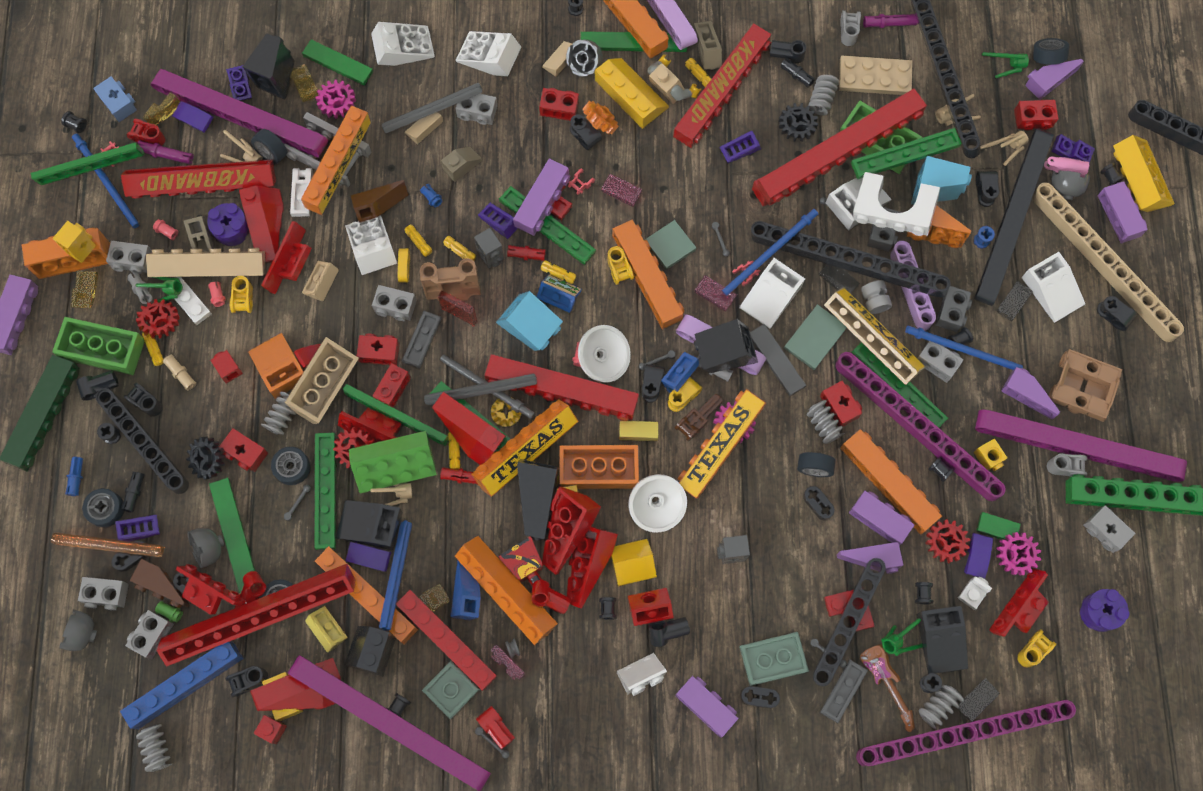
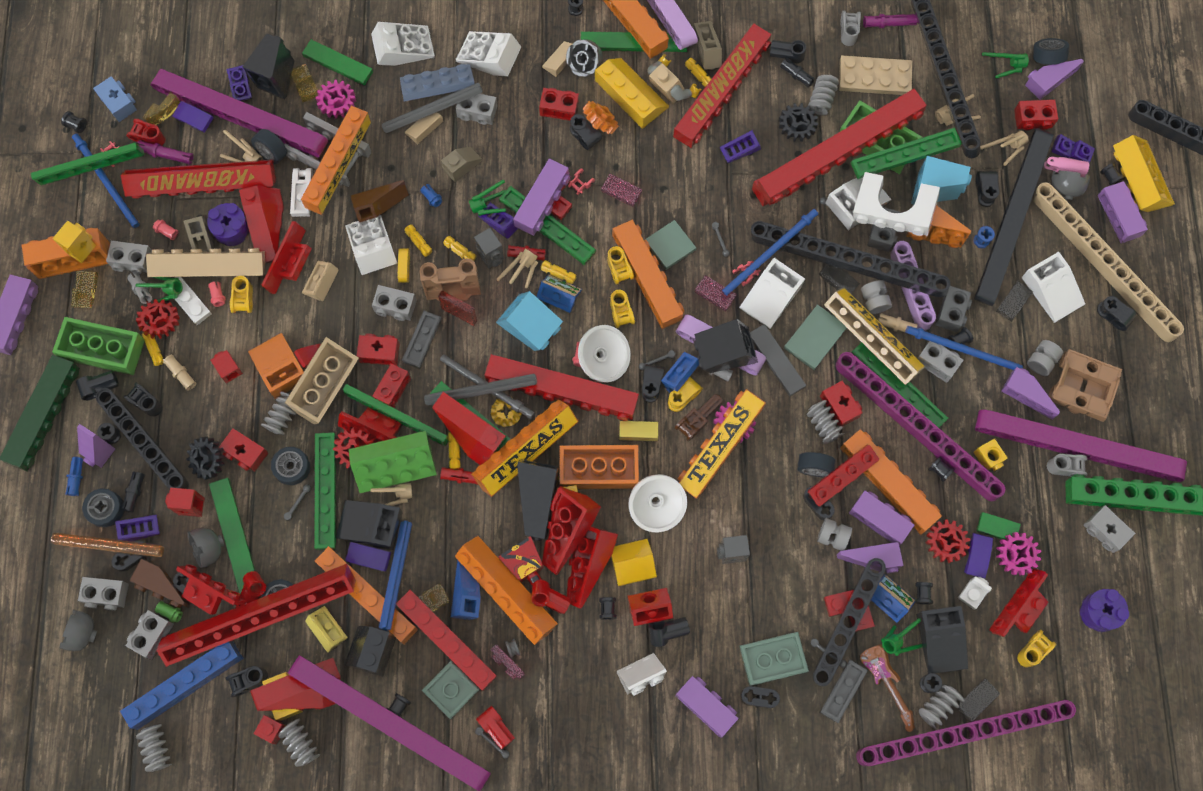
none -> medium lavender slope [77,424,115,468]
none -> red brick [166,488,205,517]
none -> light grey piece [278,719,321,767]
none -> sand blue plate [400,64,475,101]
none -> green plant [469,180,507,216]
none -> tan plant [497,249,538,288]
none -> yellow piece [610,290,635,328]
none -> red bracket [808,444,879,506]
none -> light grey wheel [817,518,852,551]
none -> blue panel [871,574,915,623]
none -> tan pin [878,313,918,336]
none -> light grey wheel [1027,340,1063,376]

